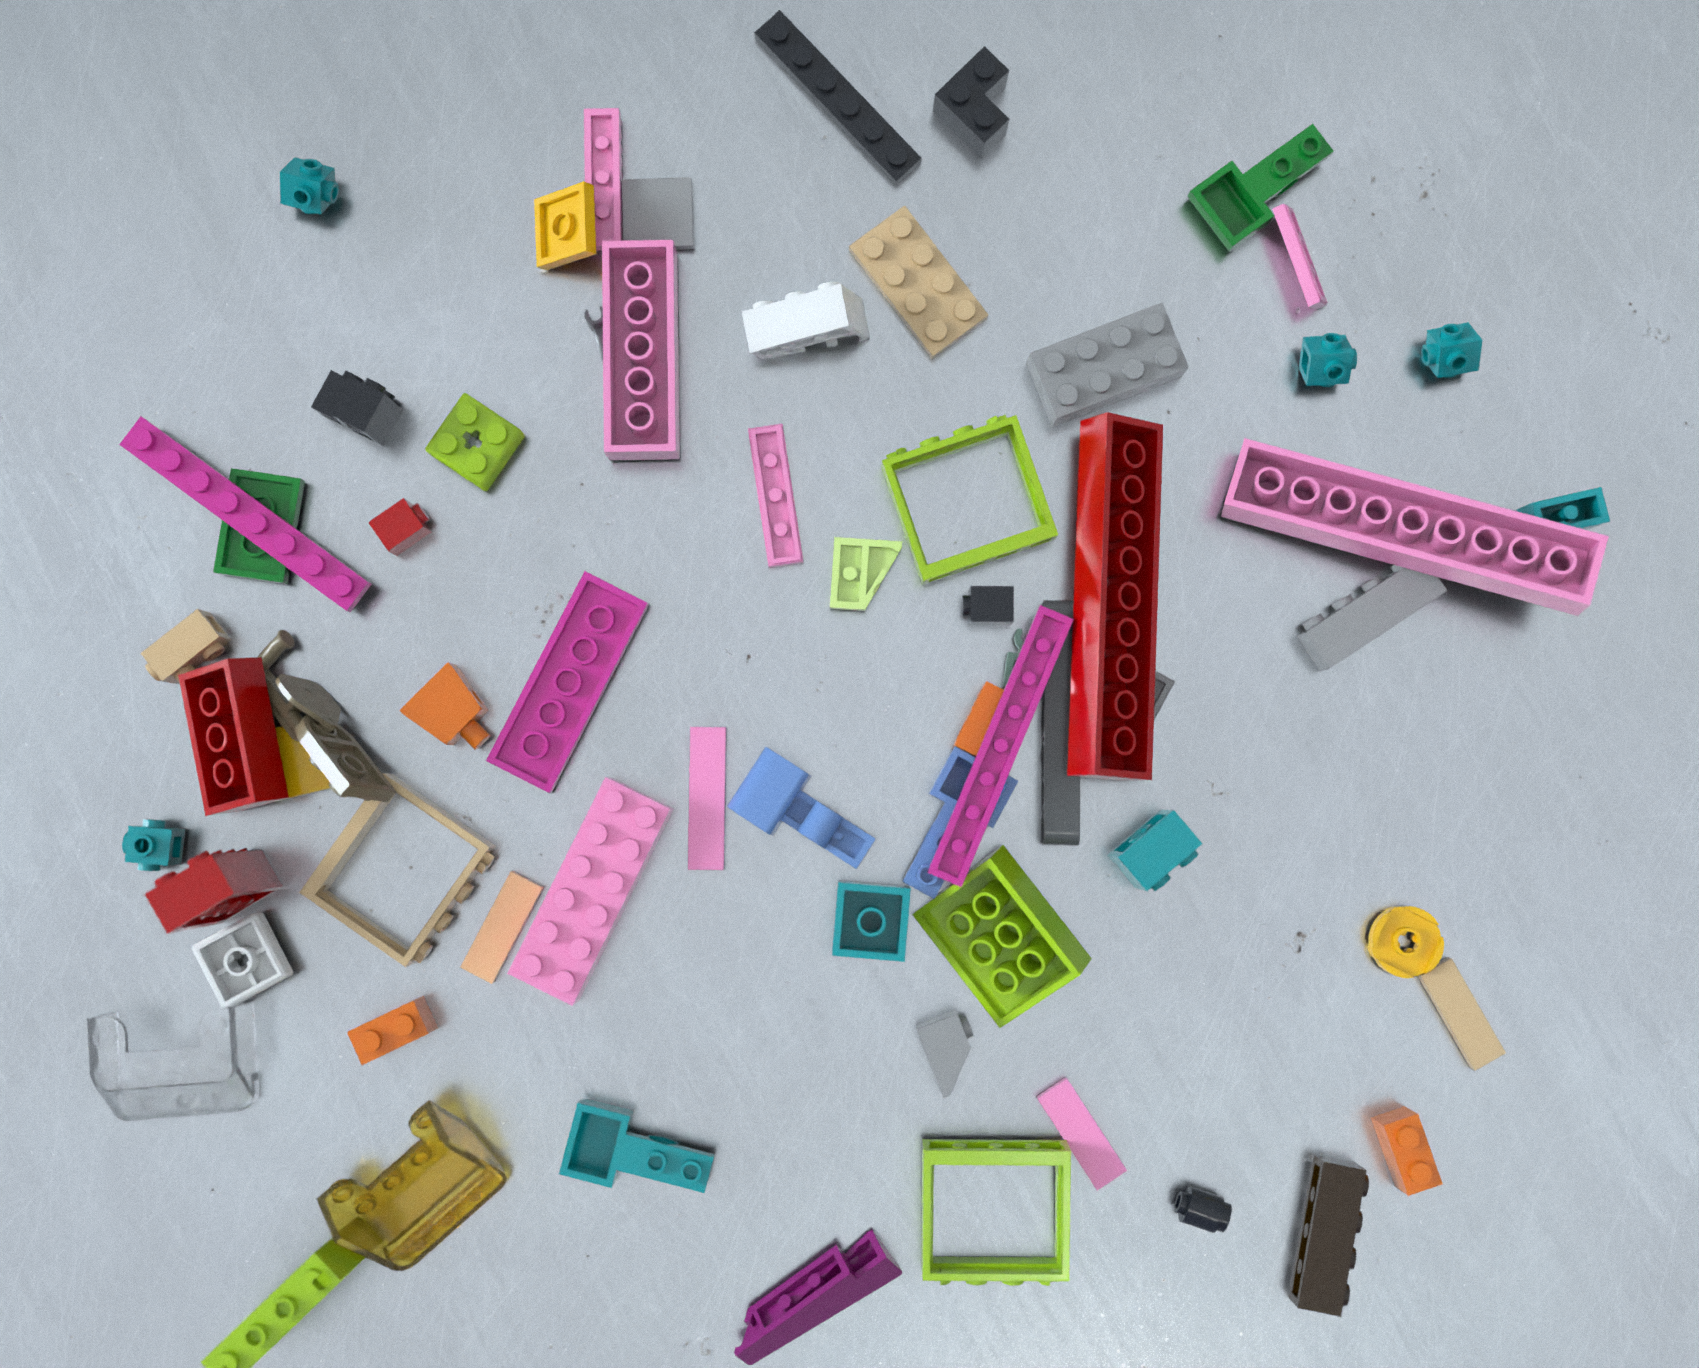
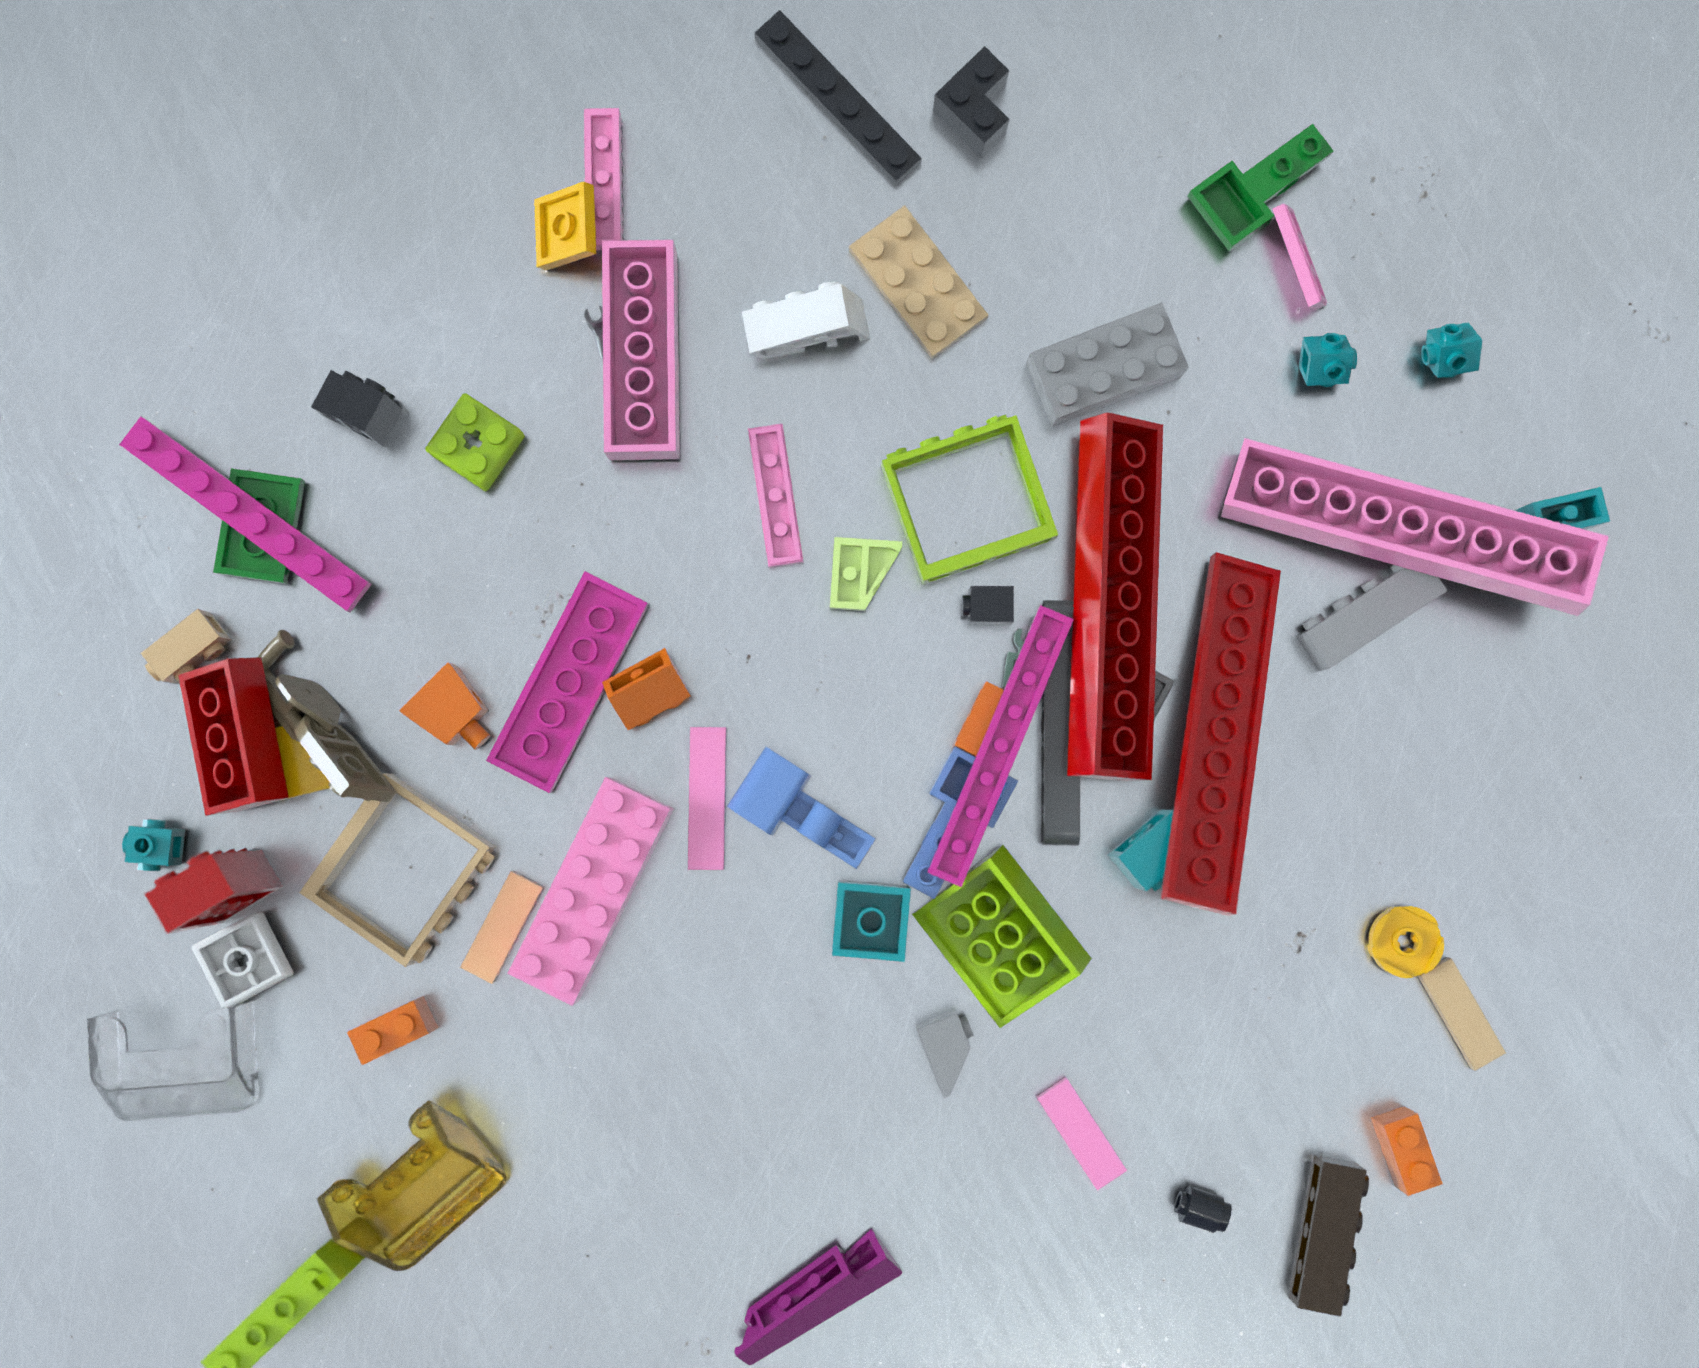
teal brick [280,157,339,215] -> none
red brick [368,498,431,556] -> none
teal plate [559,1099,715,1193] -> none
light grey tile [621,177,694,250] -> none
lime window [921,1139,1071,1286] -> none
none -> orange brick [602,648,691,730]
none -> red plate [1161,552,1281,916]

